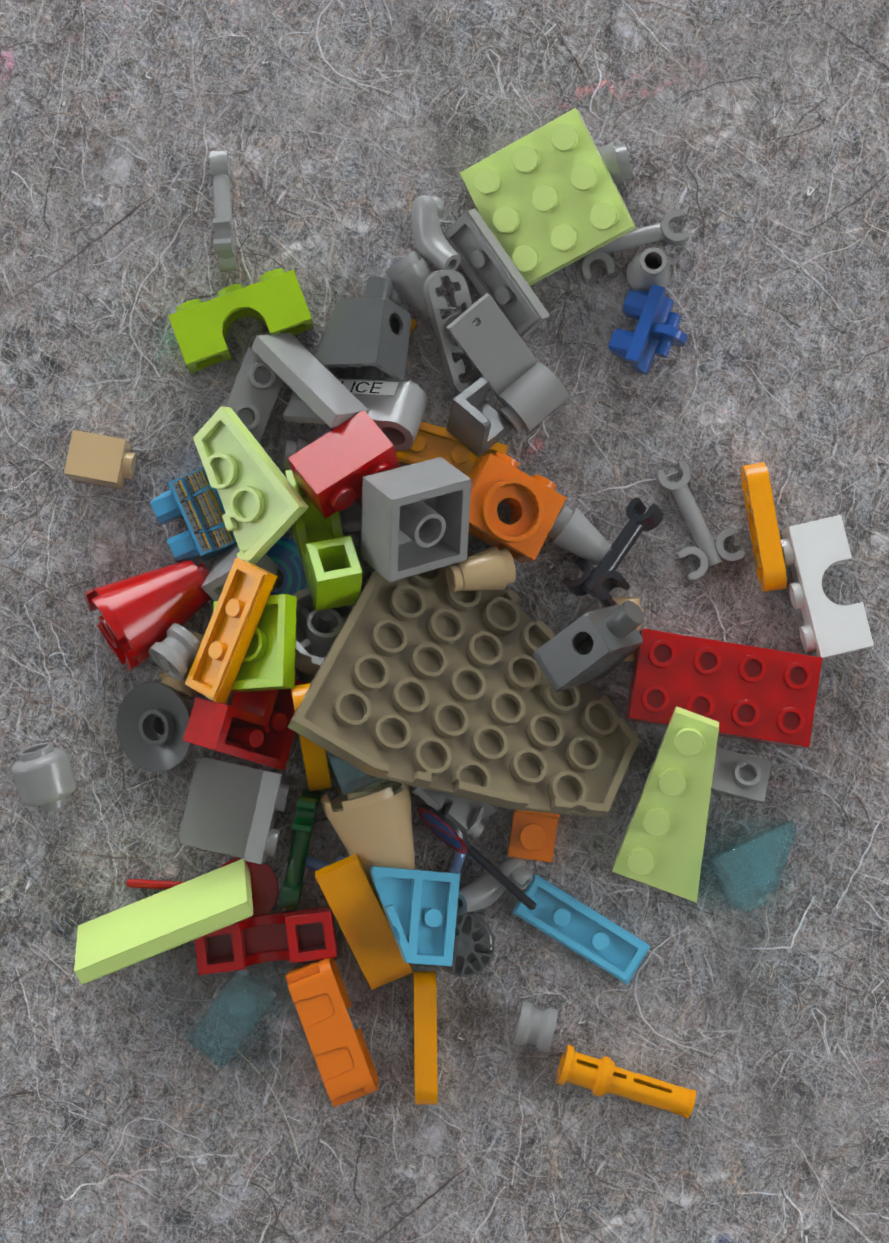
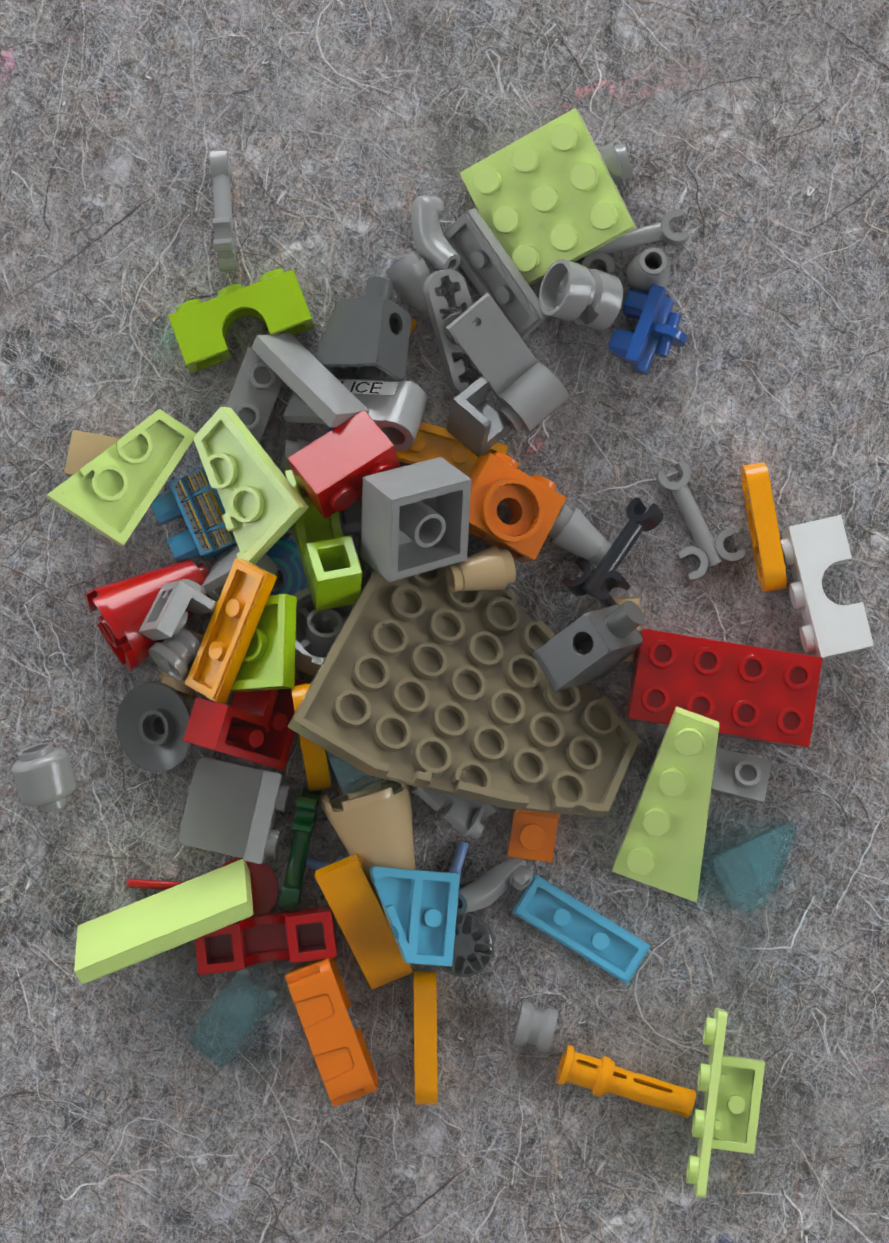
piece [417,804,536,910] -> none
none -> yellowish green wing [45,409,196,547]
none -> light grey bracket [138,579,217,641]
none -> light grey wheel [539,259,623,331]
none -> yellowish green bracket [686,1008,765,1198]

